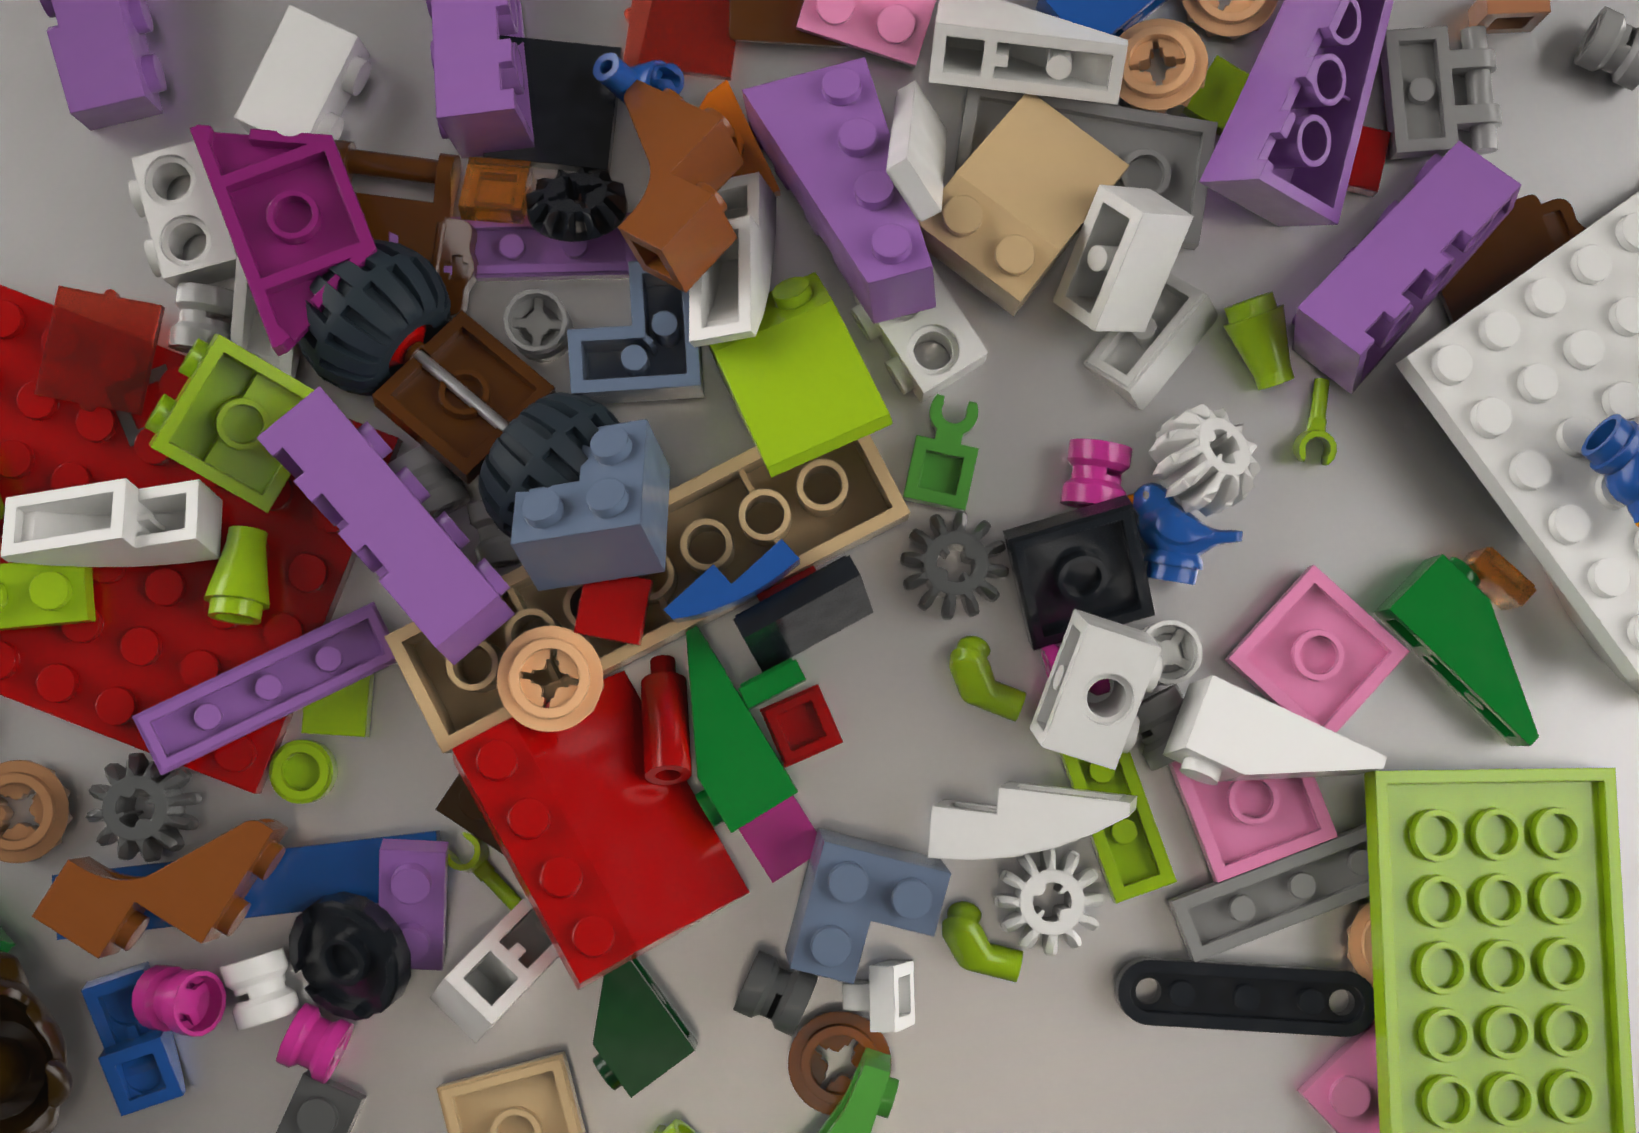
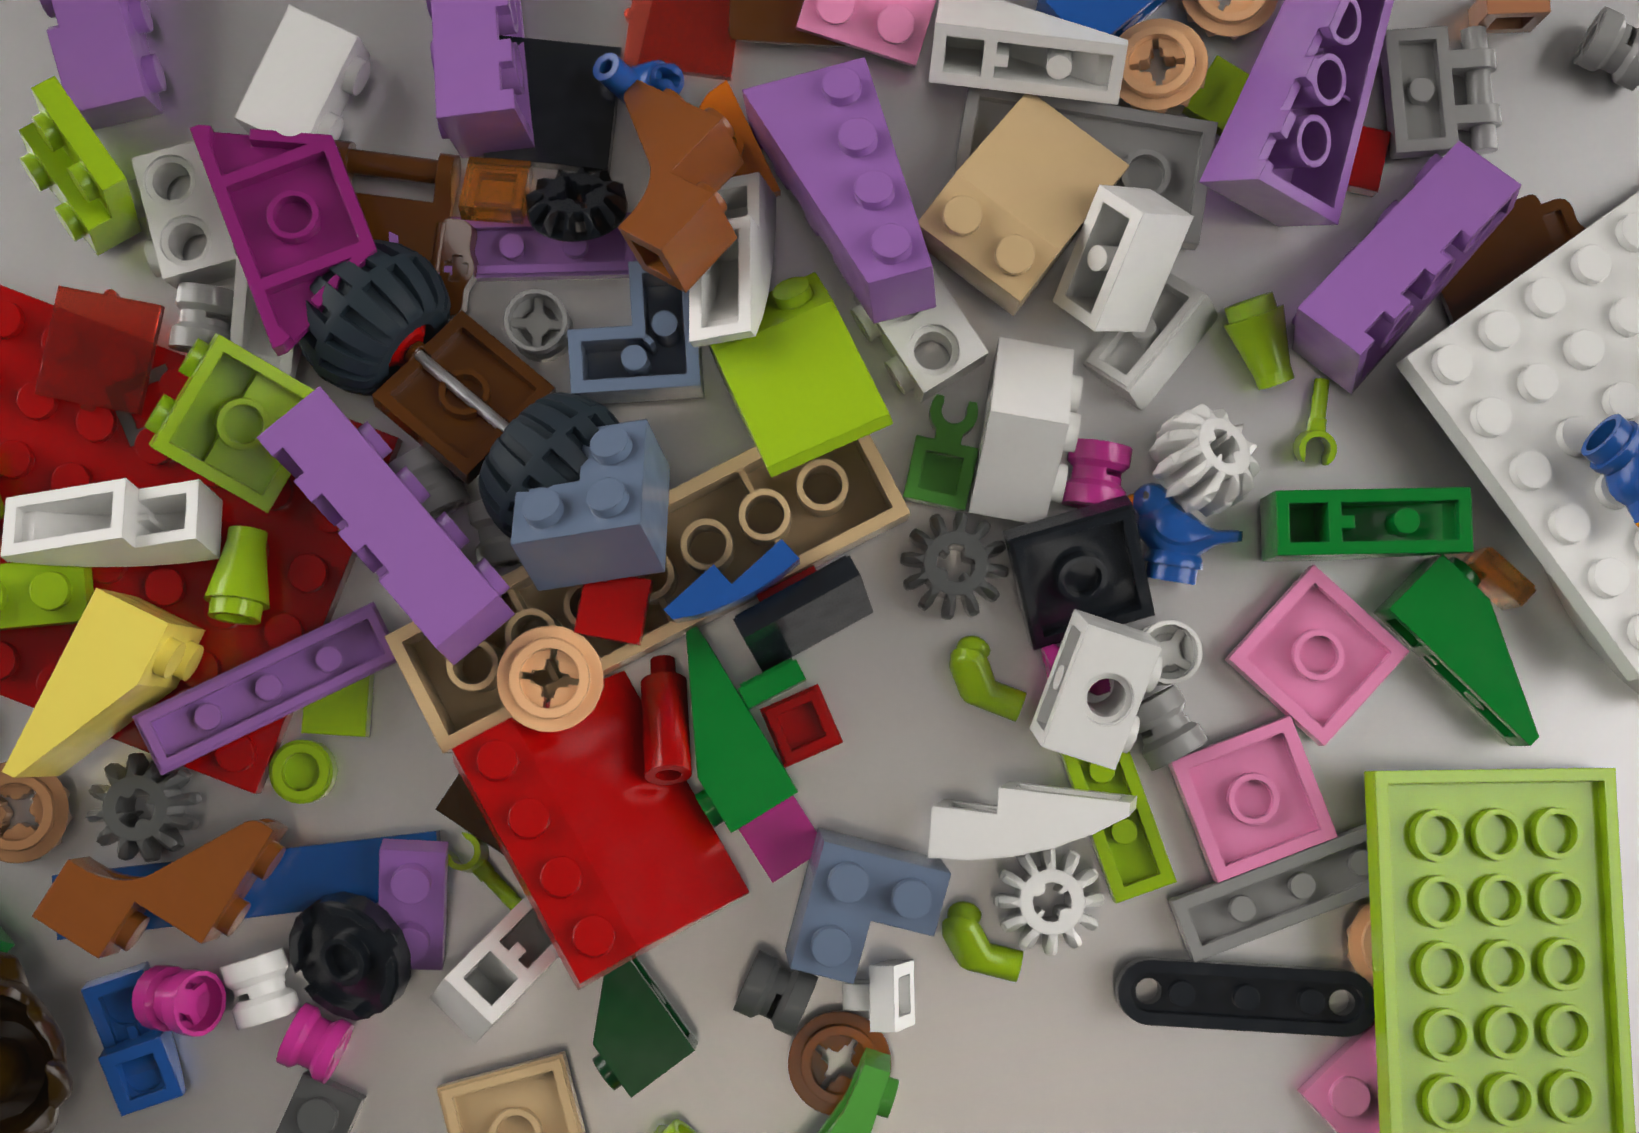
white tile [886,80,948,222] -> none
white slope [1163,675,1387,785] -> none
none -> light yellow slope [2,588,206,778]
none -> lime plate [19,76,142,256]
none -> white brick [968,336,1083,523]
none -> green slope [1260,487,1474,562]

